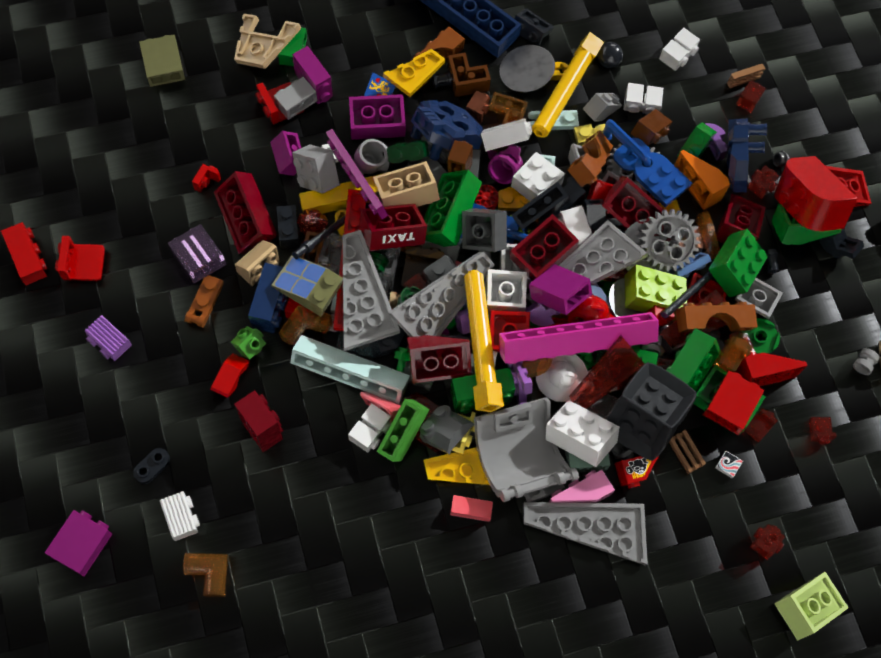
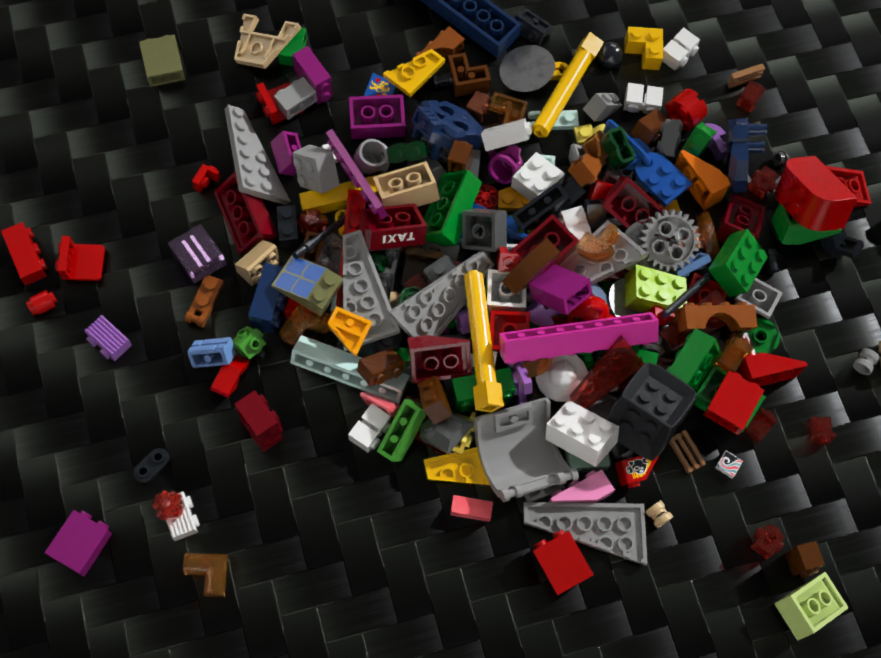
none -> red brick [26,290,57,316]
none -> clear red brick [152,490,185,523]
none -> medium blue brick [187,337,236,368]
none -> light grey wing [225,104,291,206]
none -> light orange wing [328,306,372,357]
none -> reddish brown brick [357,348,405,387]
none -> reddish brown brick [418,376,452,425]
none -> red bracket [497,246,519,272]
none -> reddish brown slope [502,238,560,296]
none -> red brick [532,529,594,595]
none -> clear orange brick [575,223,619,262]
none -> dark green brick [601,126,635,171]
none -> yellow brick [624,27,663,70]
none -> tan wheel [645,501,673,529]
none -> dark grey slope [656,119,683,160]
none -> red brick [665,88,708,132]
none -> reddish brown brick [785,541,825,579]

